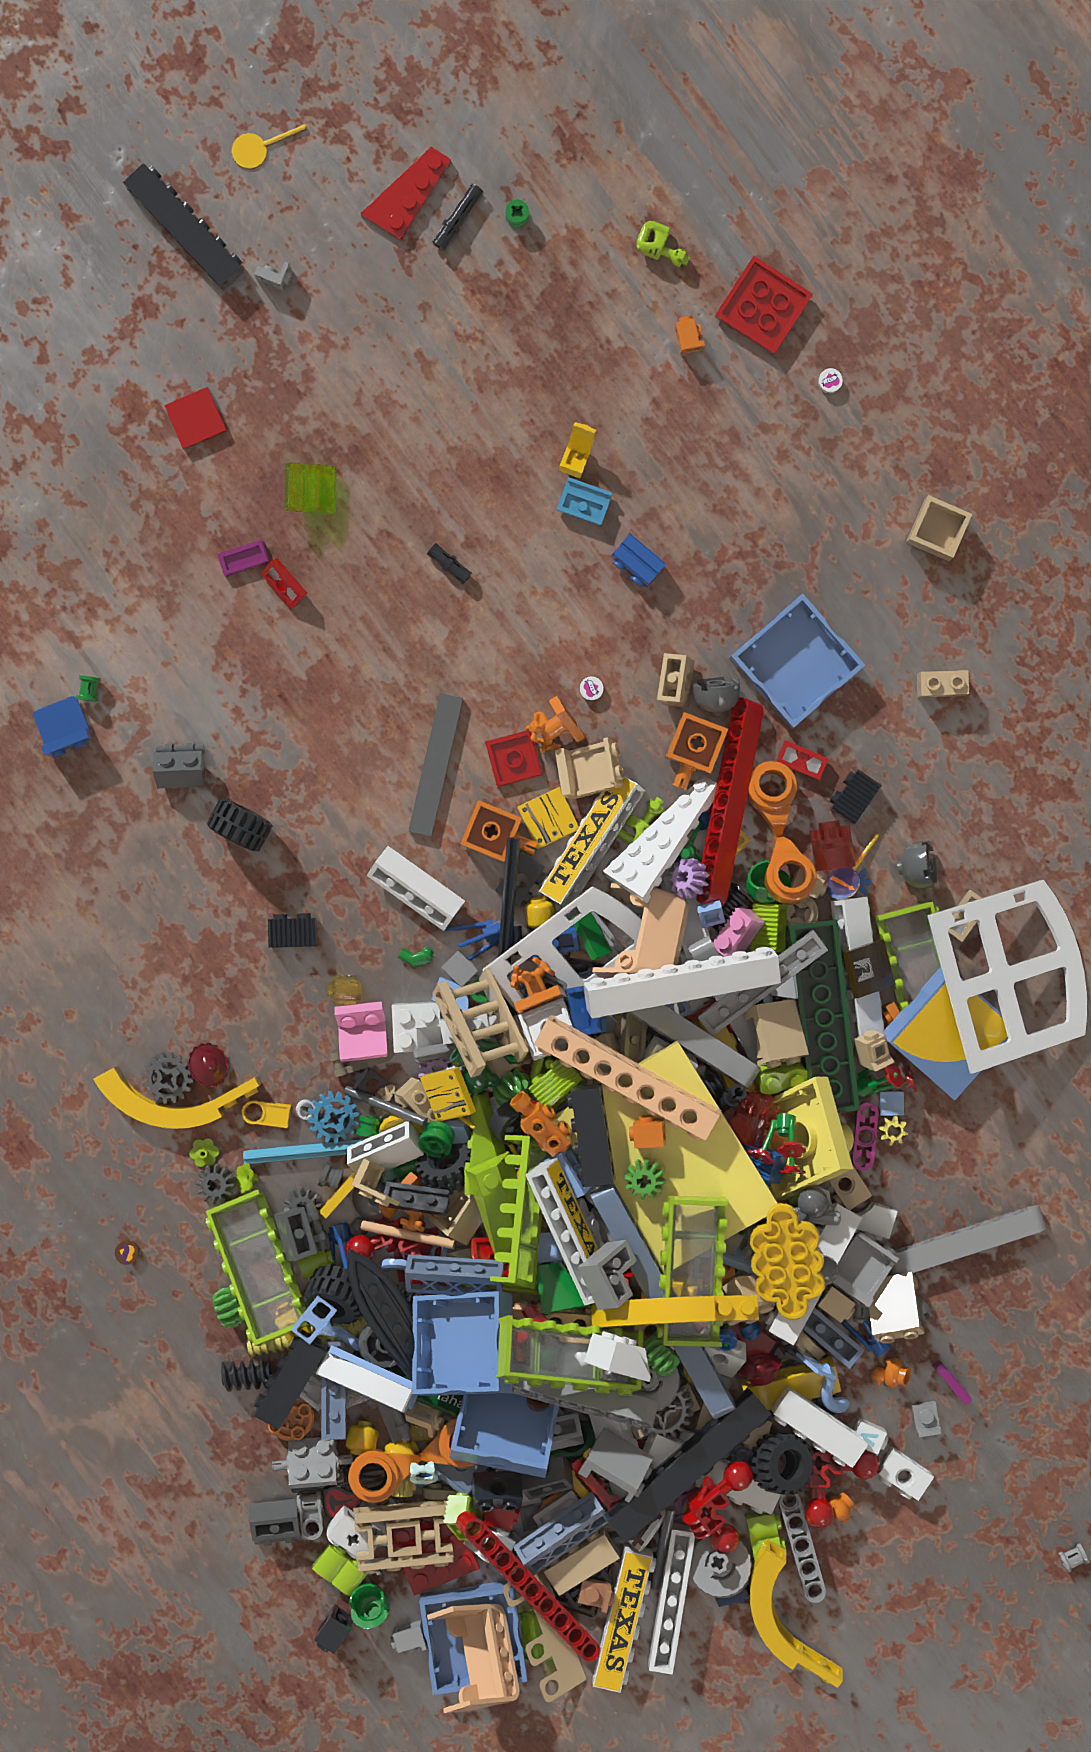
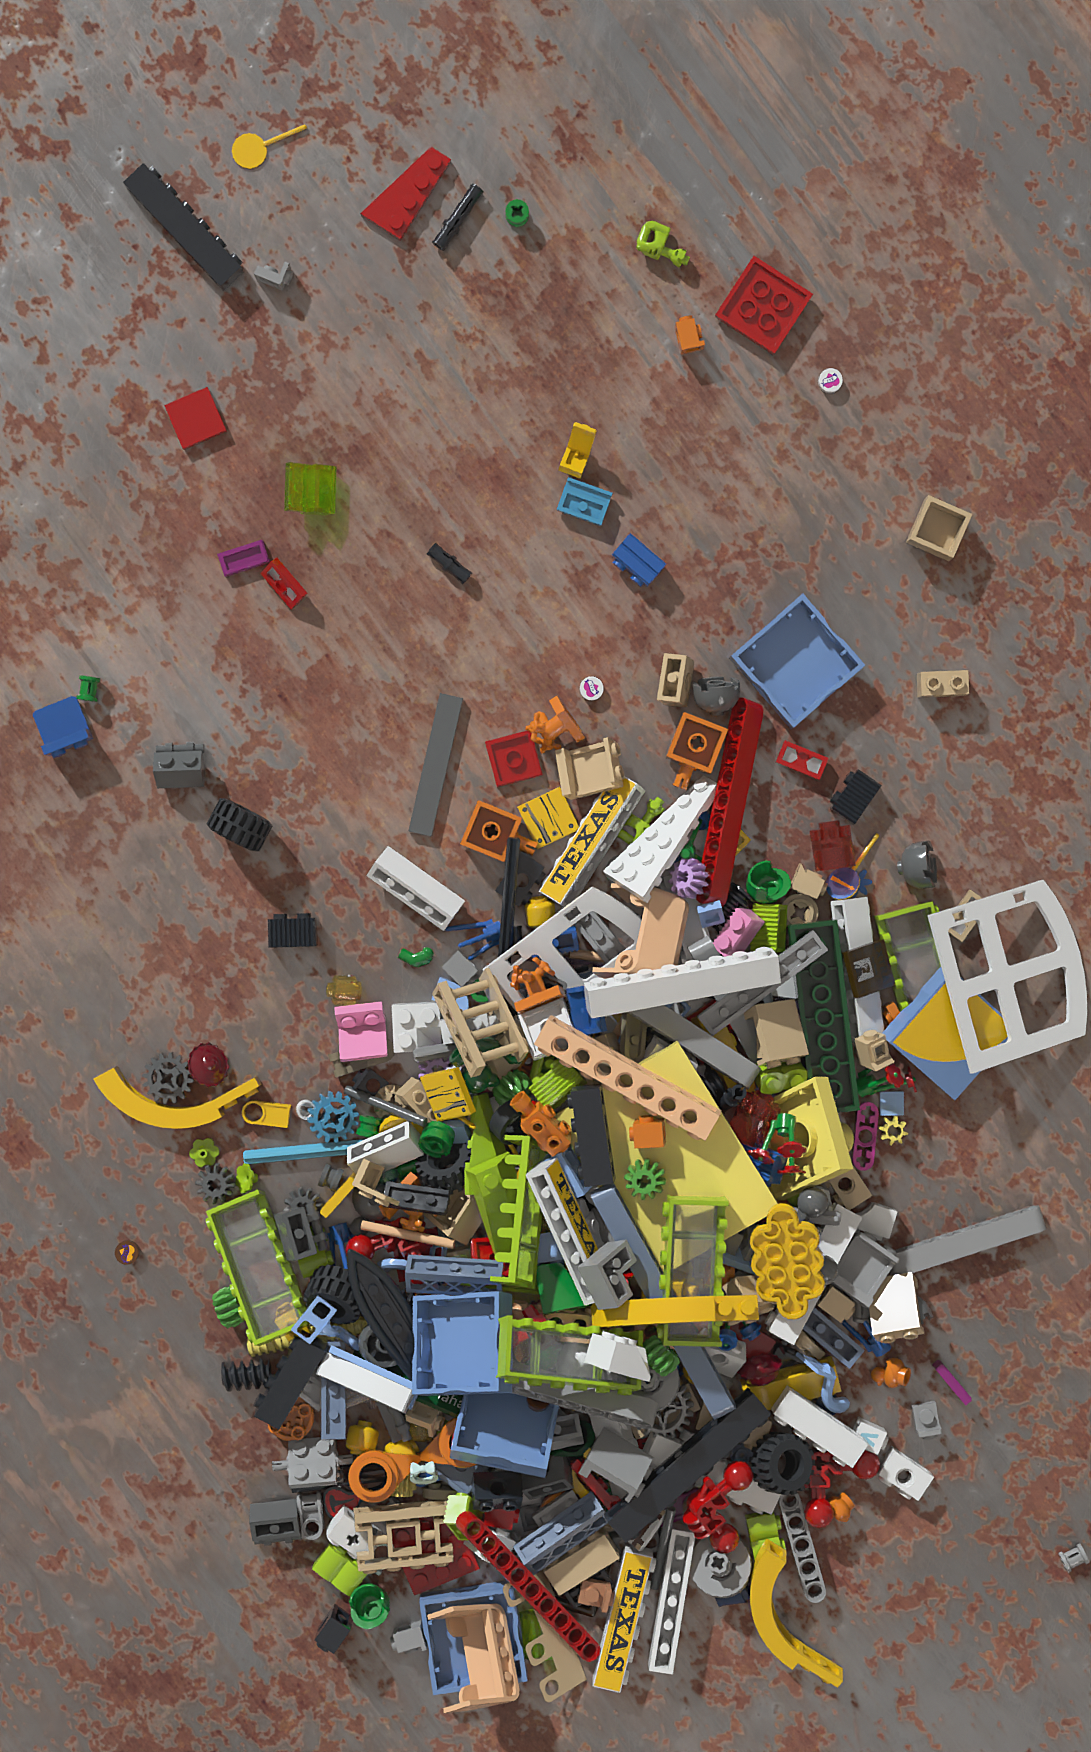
green tile [570,912,612,961] -> none
orange piece [747,761,817,905] -> none

